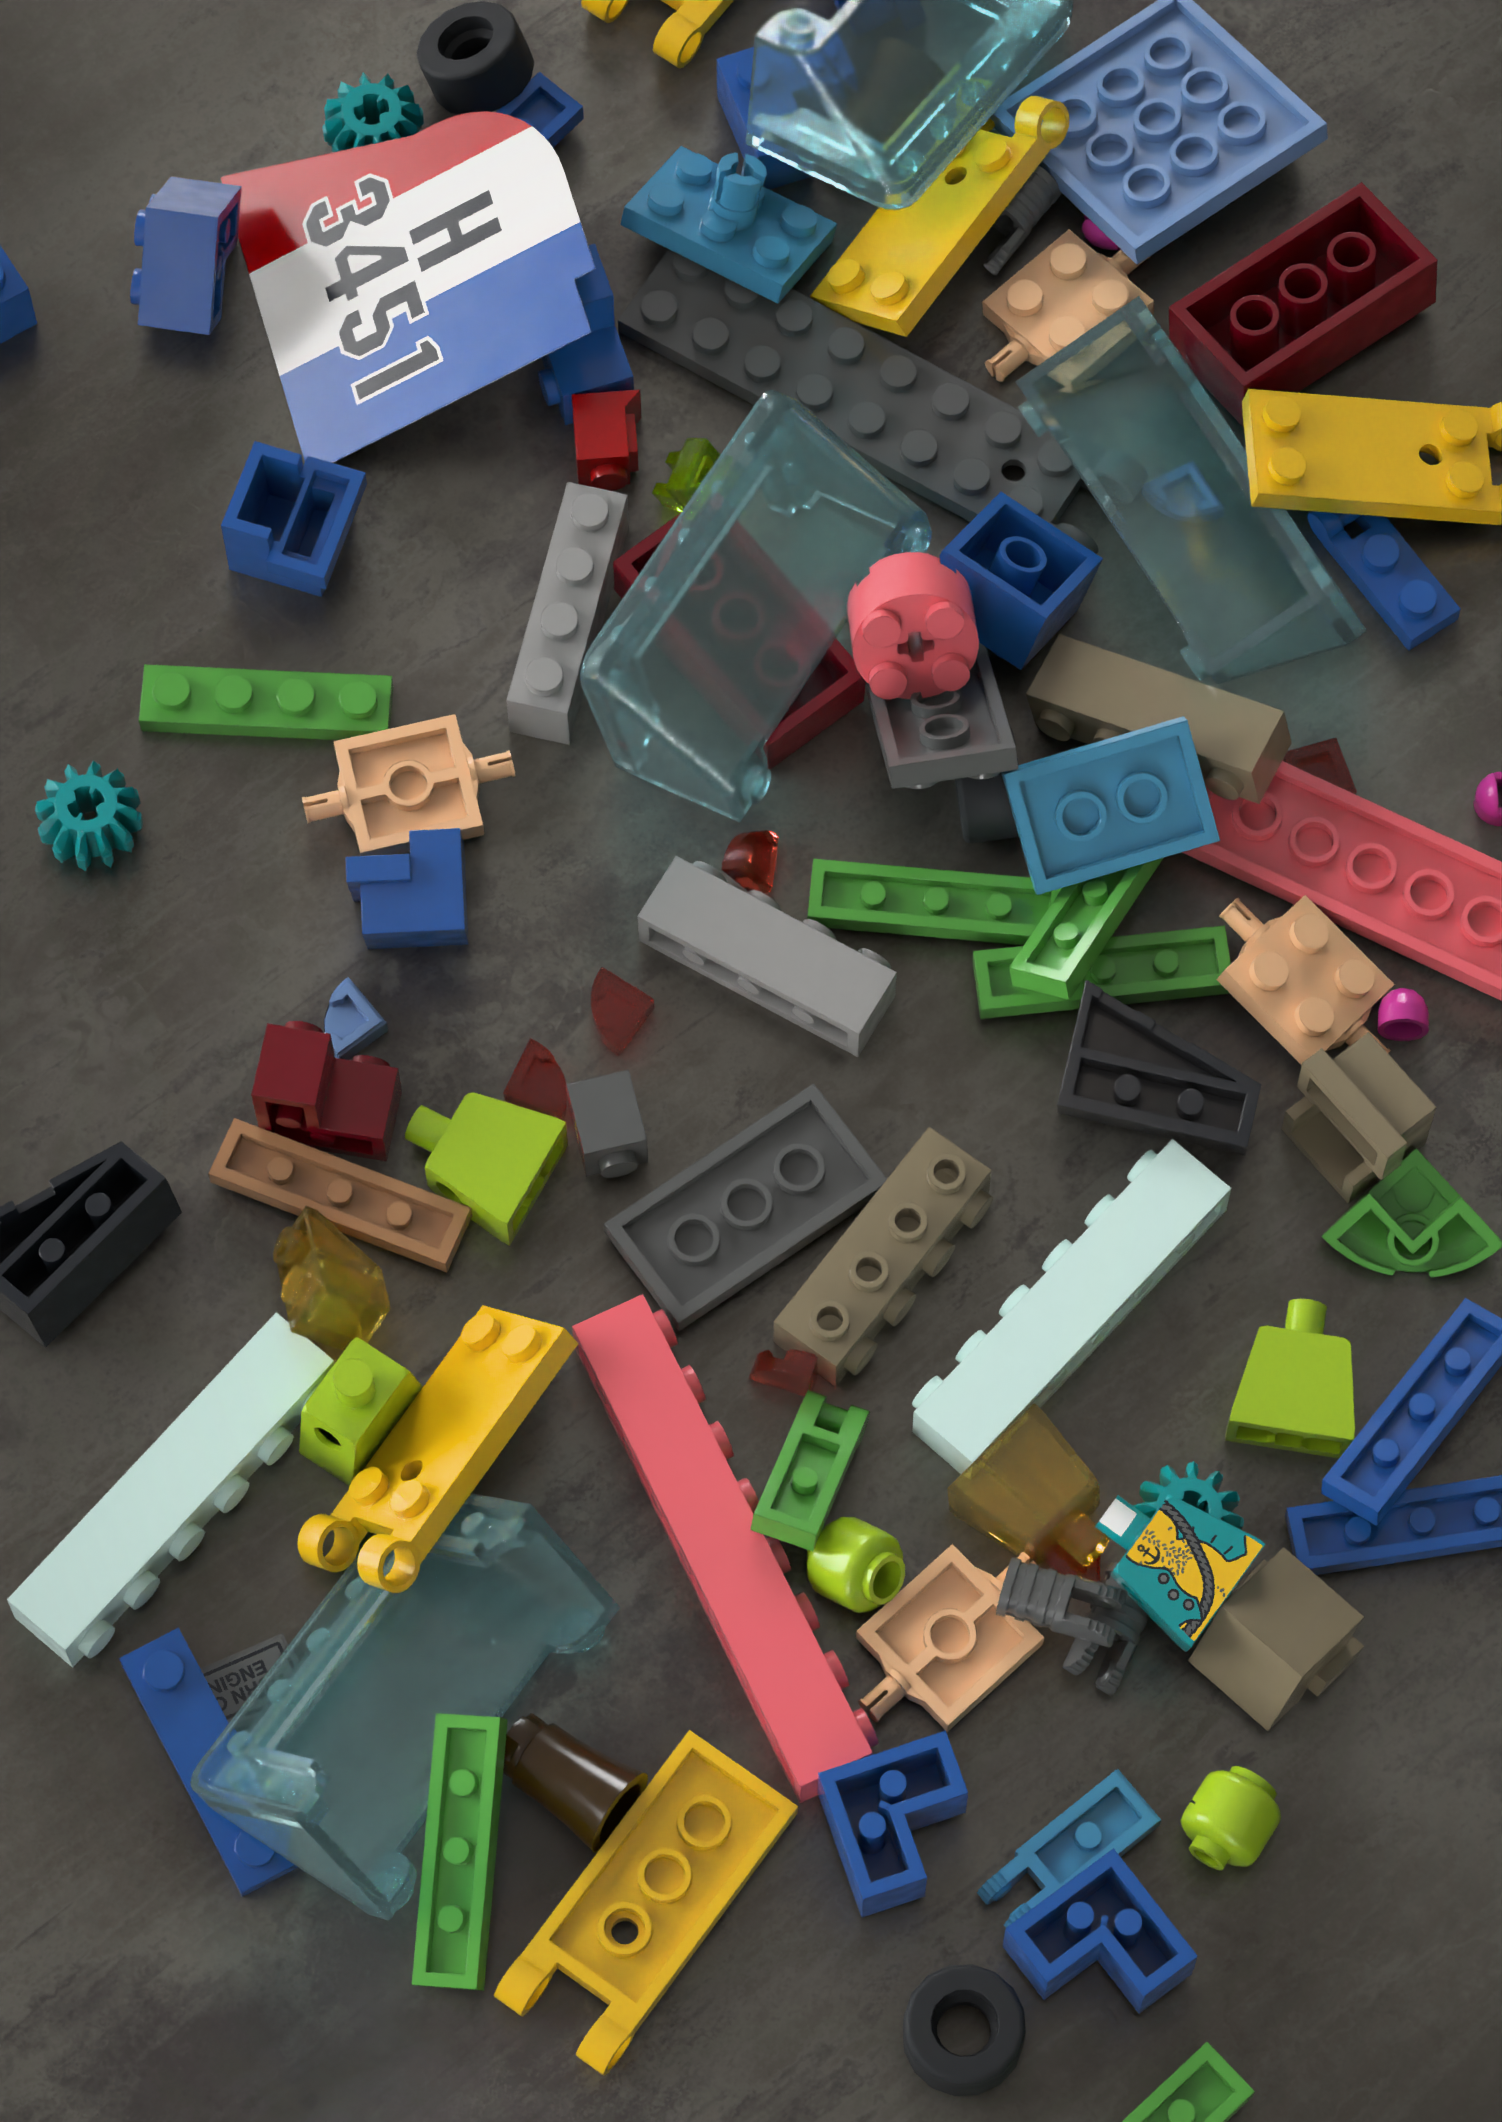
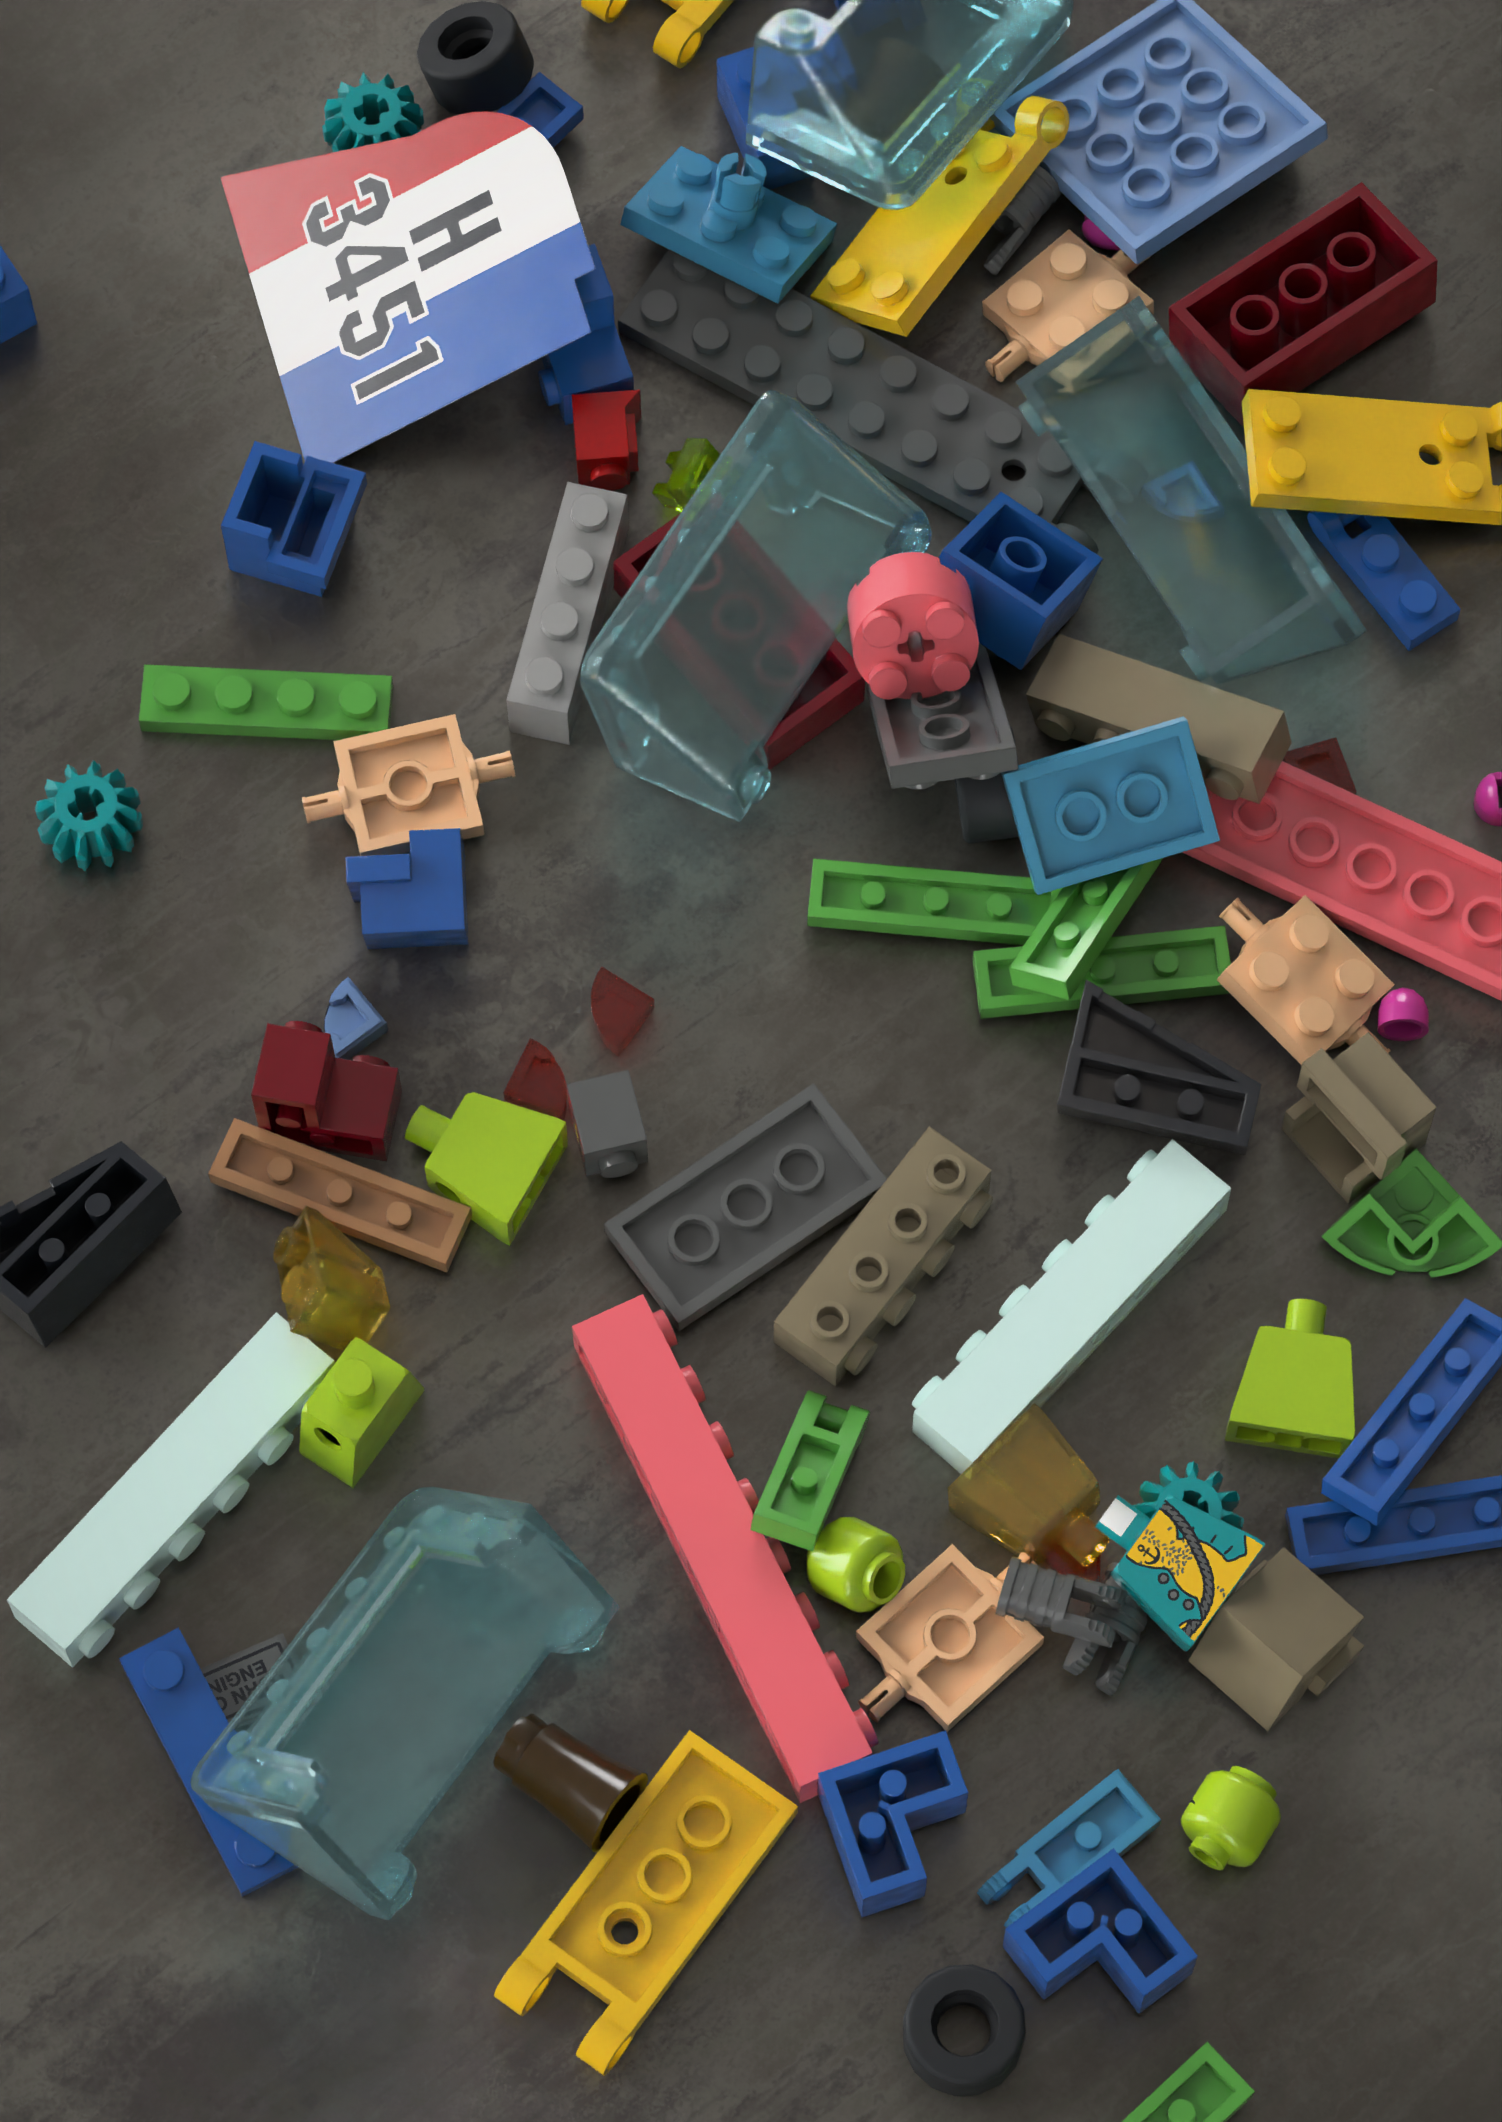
blue brick [130,177,242,335] -> none
yellow hinge [297,1305,579,1593] -> none
bright green plate [412,1713,508,1991] -> none
light grey brick [637,856,897,1057] -> none
clear red tile [721,830,779,893] -> none
clear red tile [749,1349,818,1397] -> none

